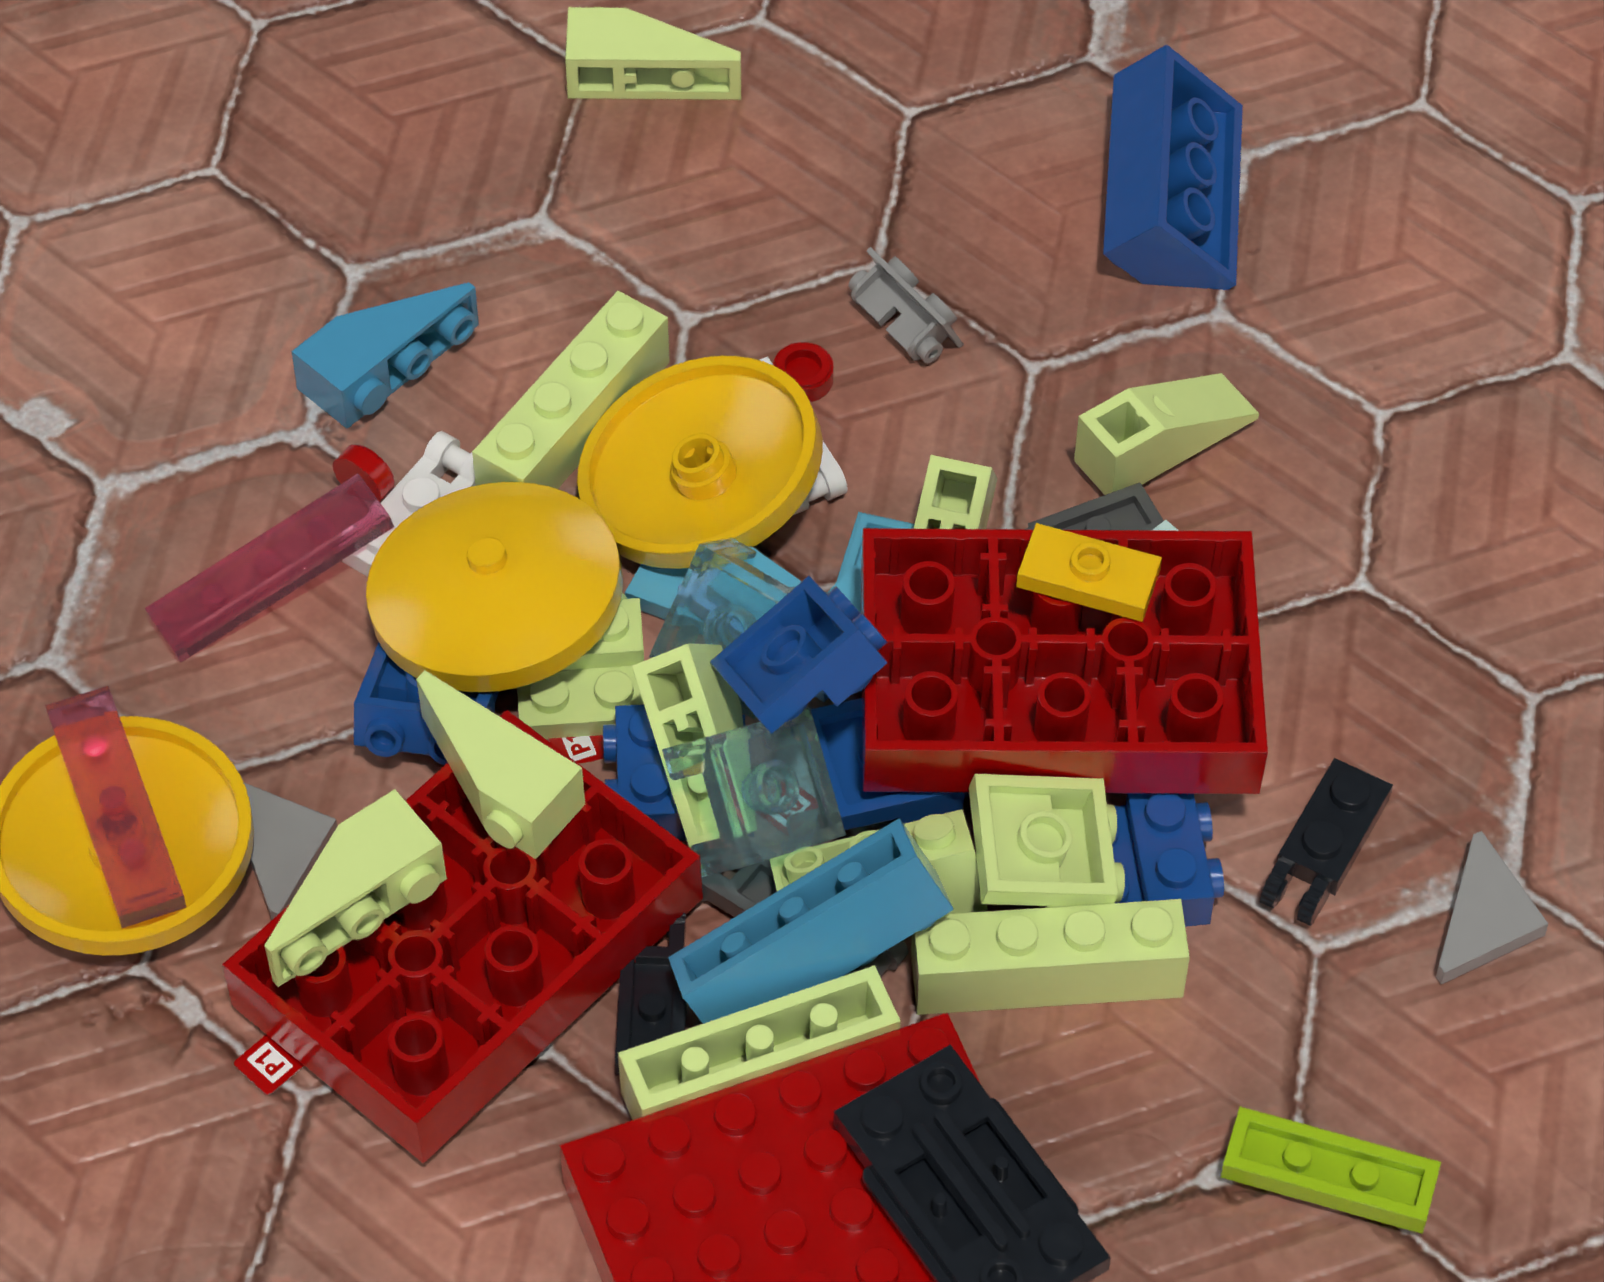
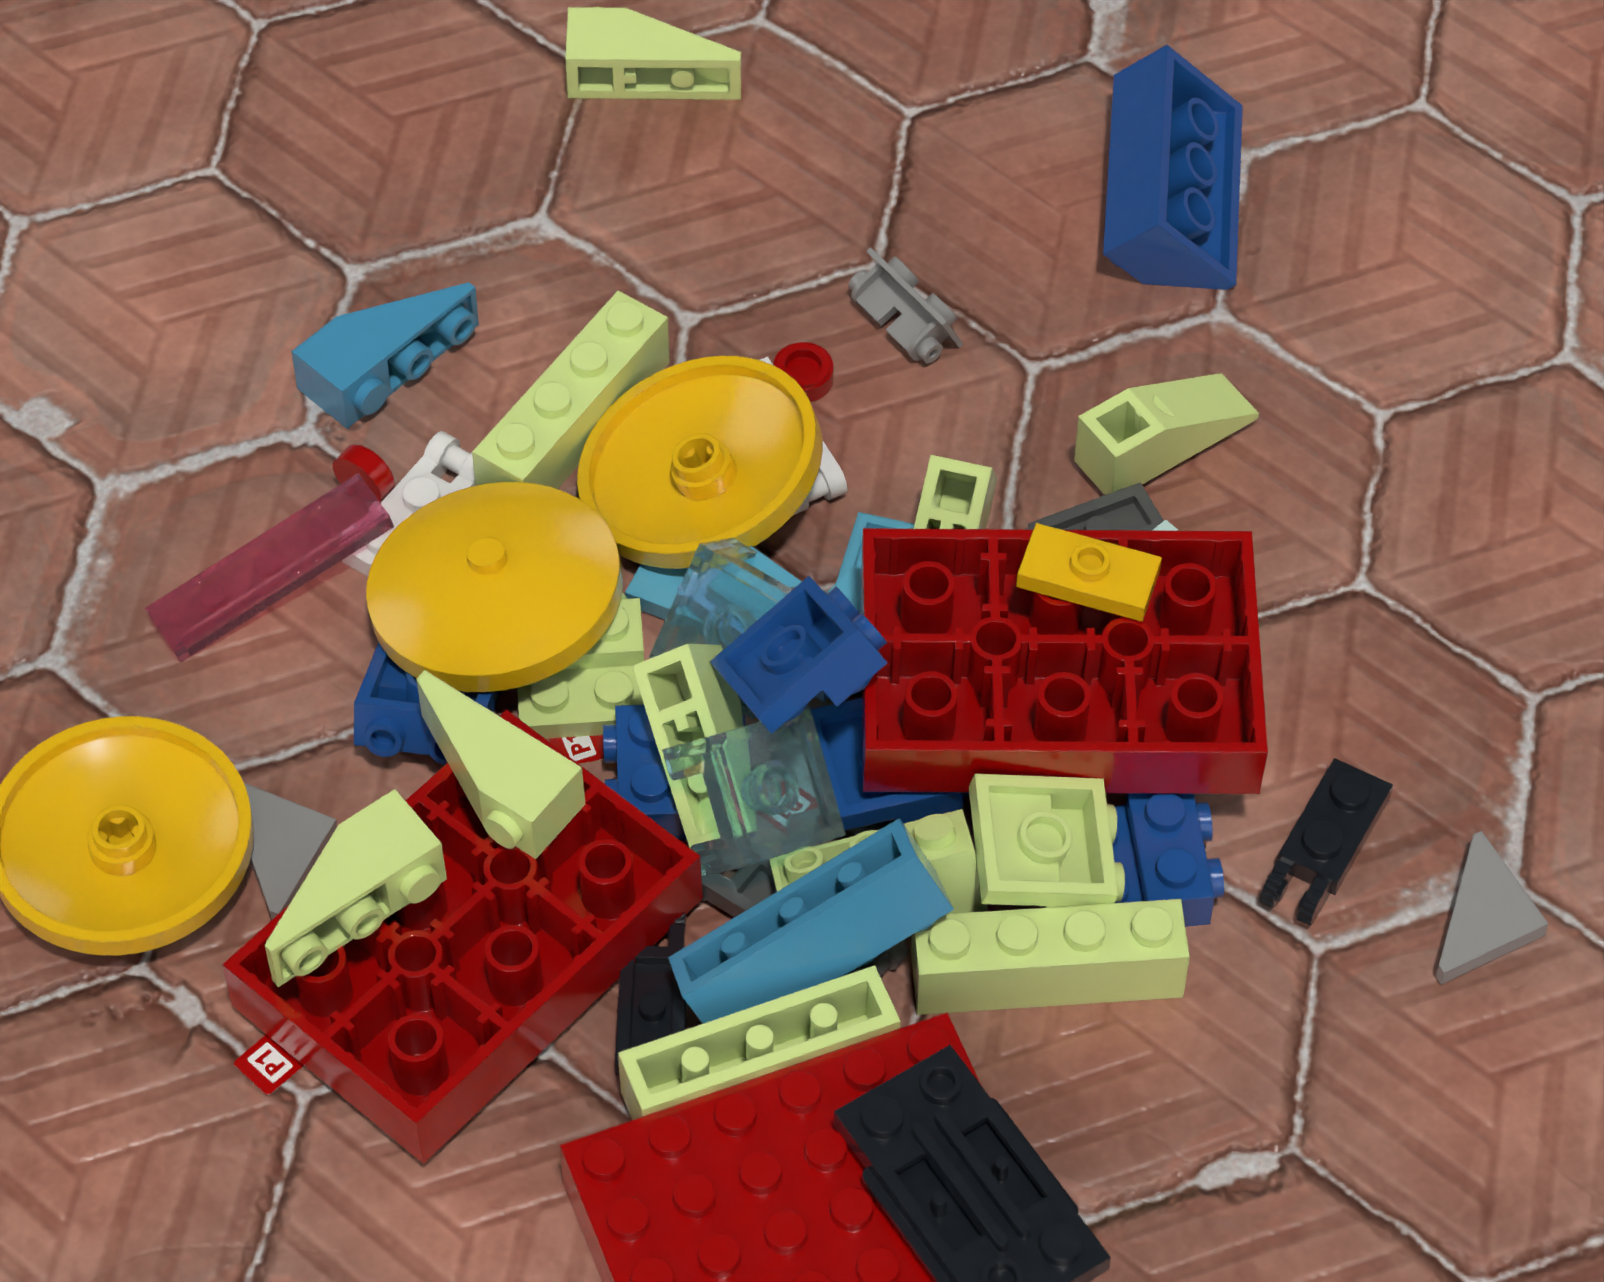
tile [45,686,186,928] -> none
lime plate [1220,1106,1441,1234] -> none

